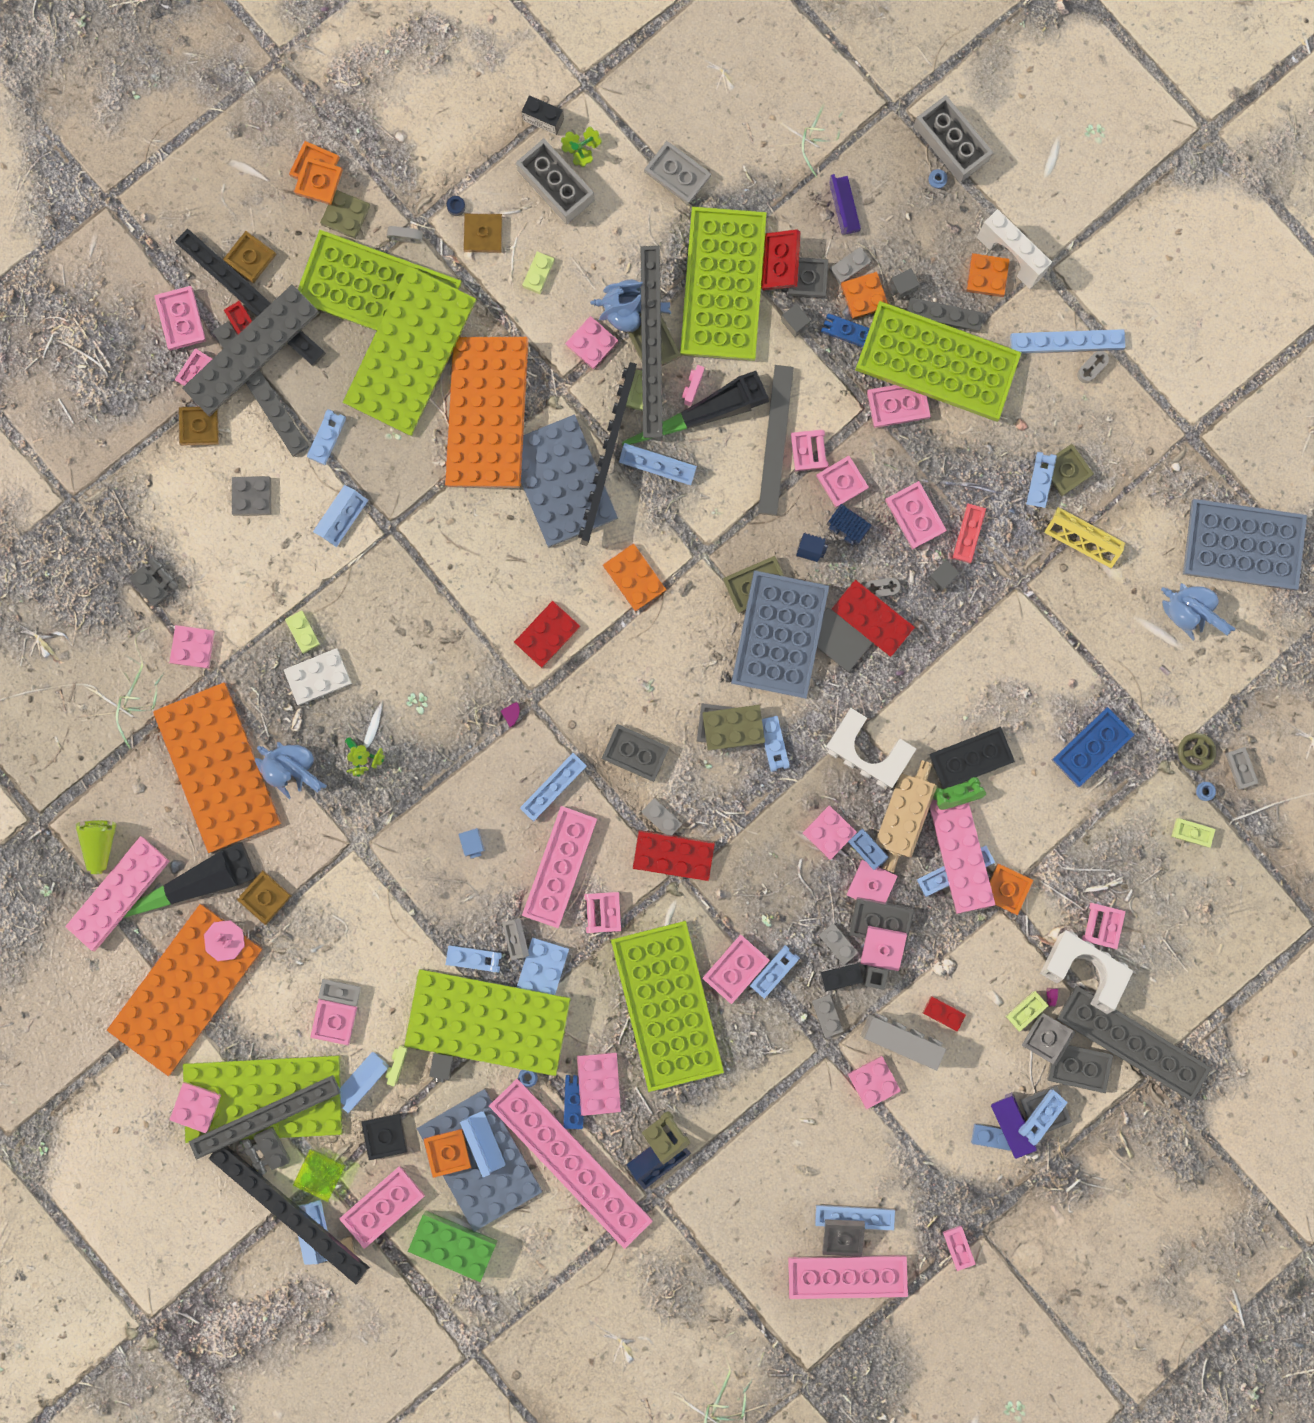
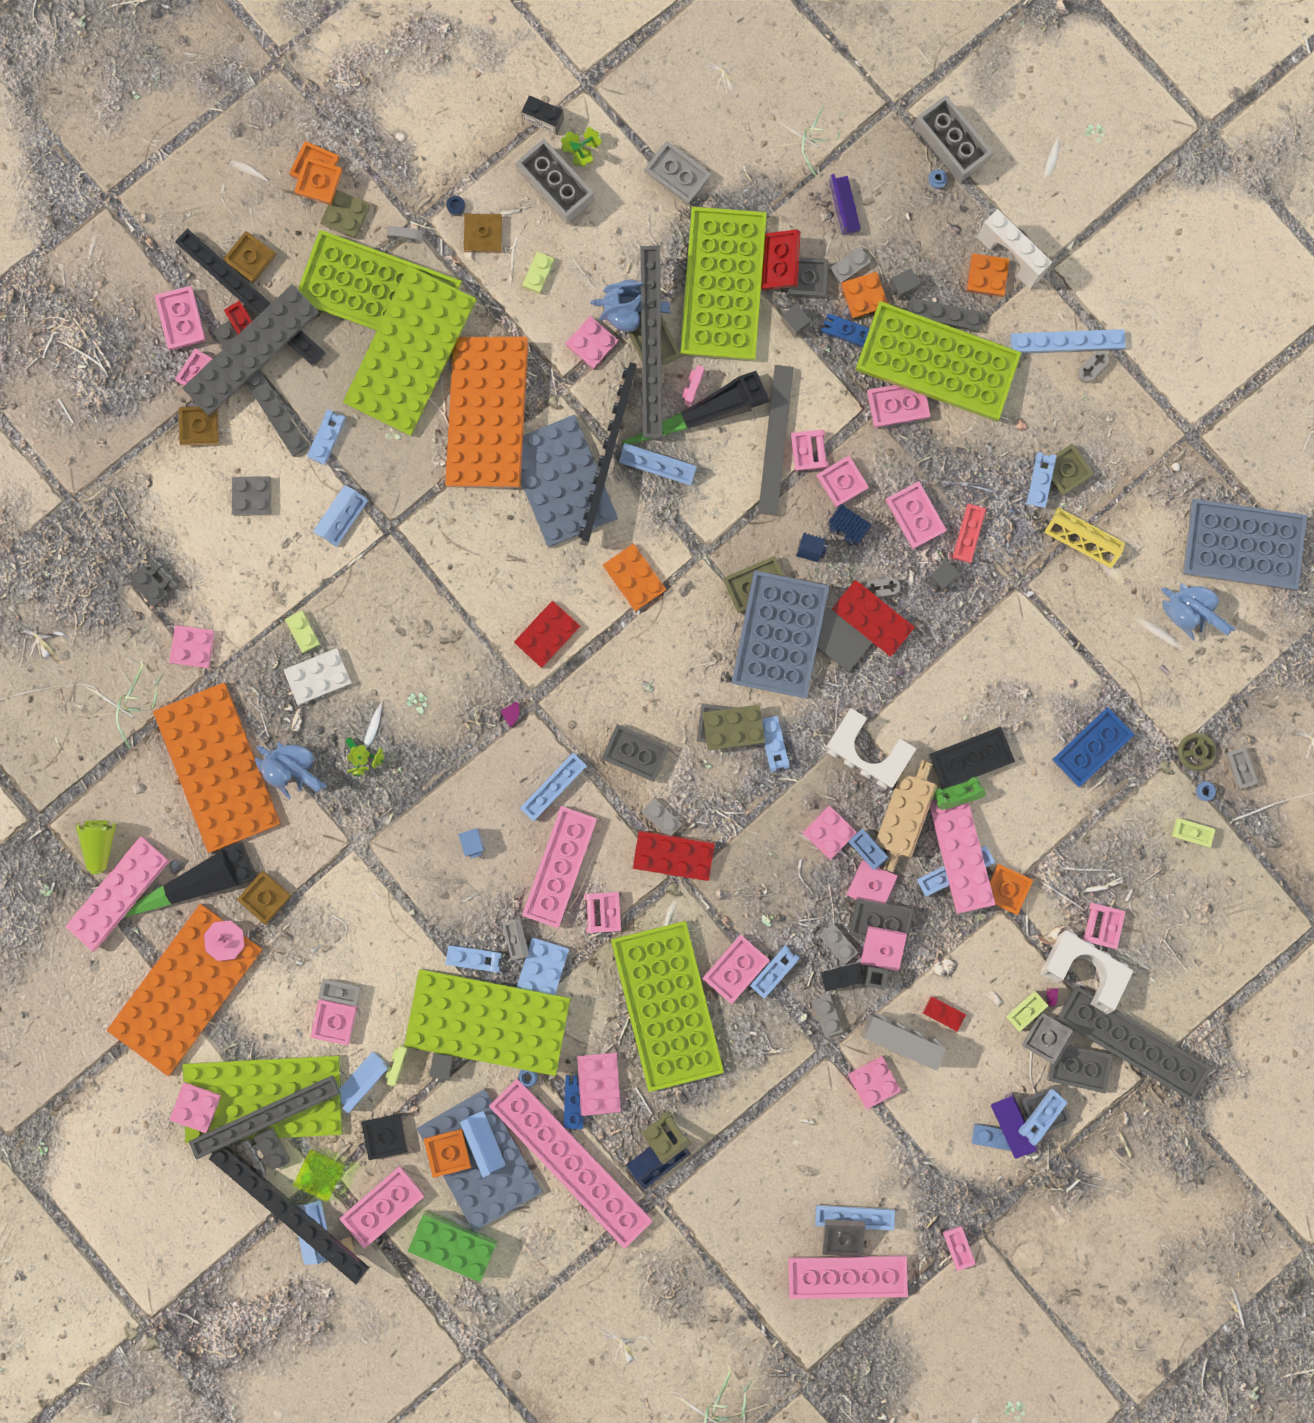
yellowish green plate [626,369,643,411] -> none

